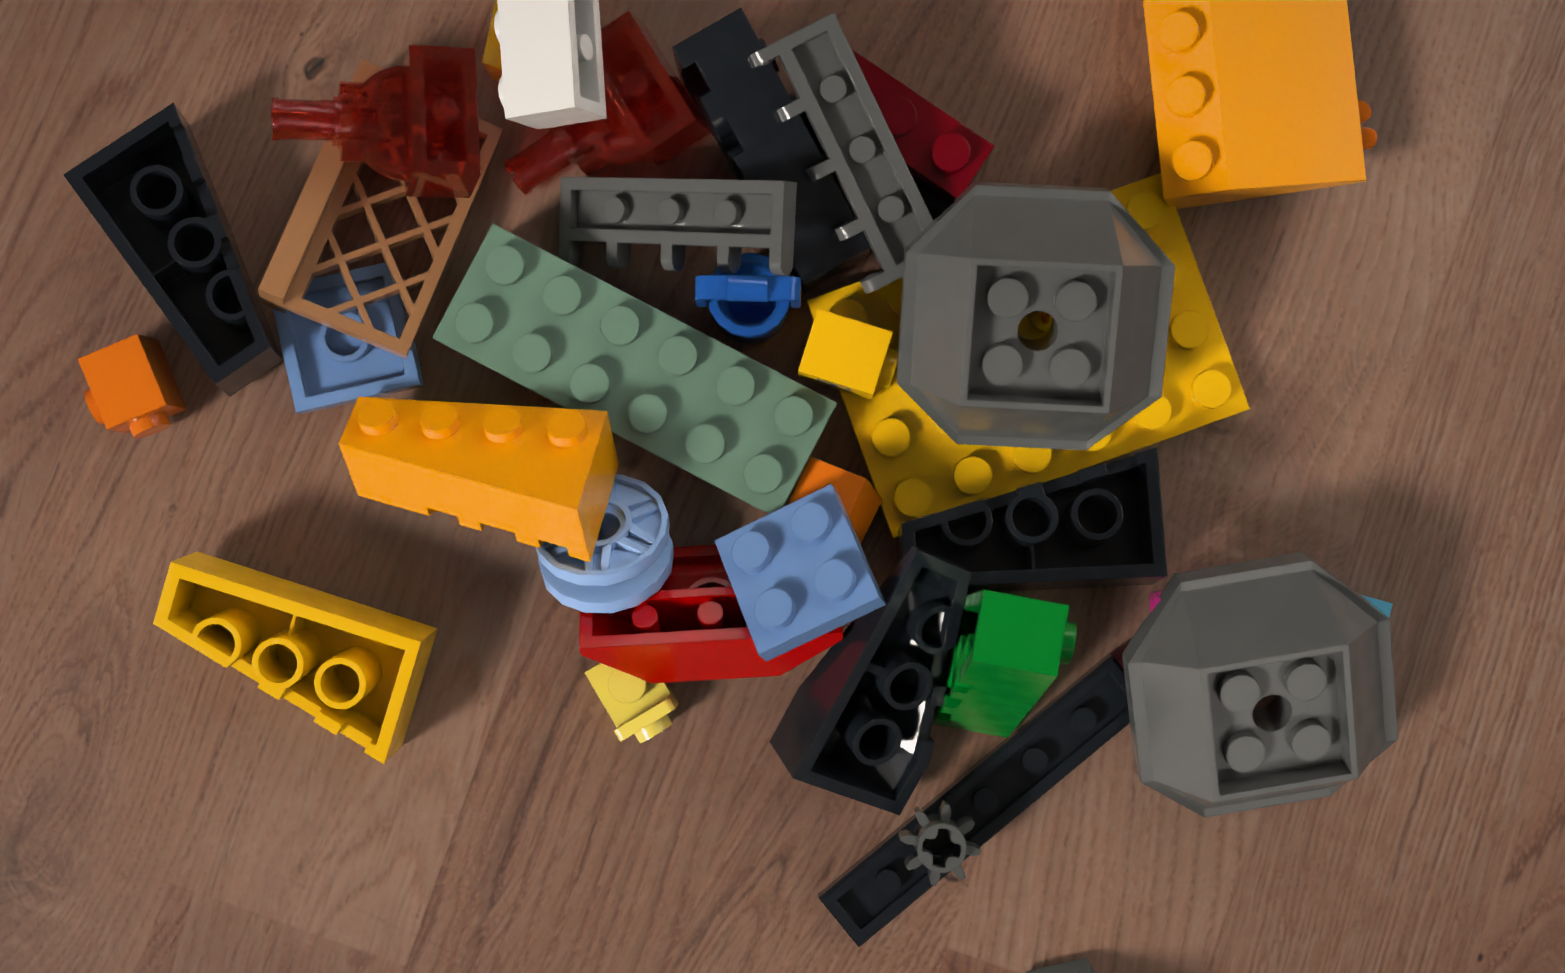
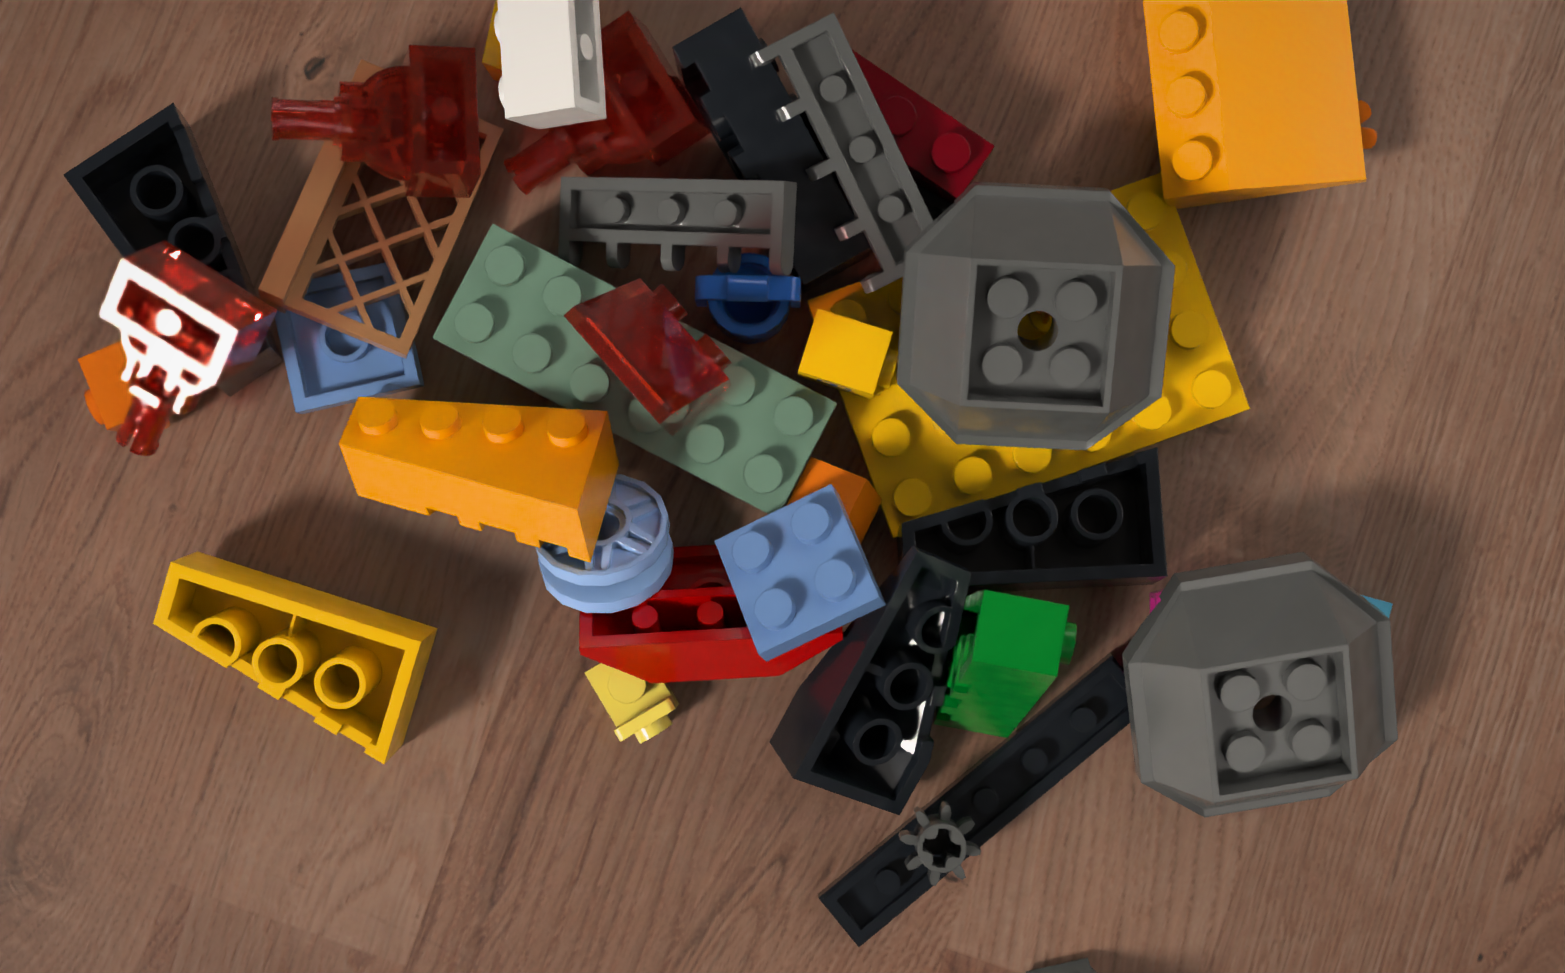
none -> clear red brick [99,241,277,456]
none -> clear red slope [564,278,732,437]

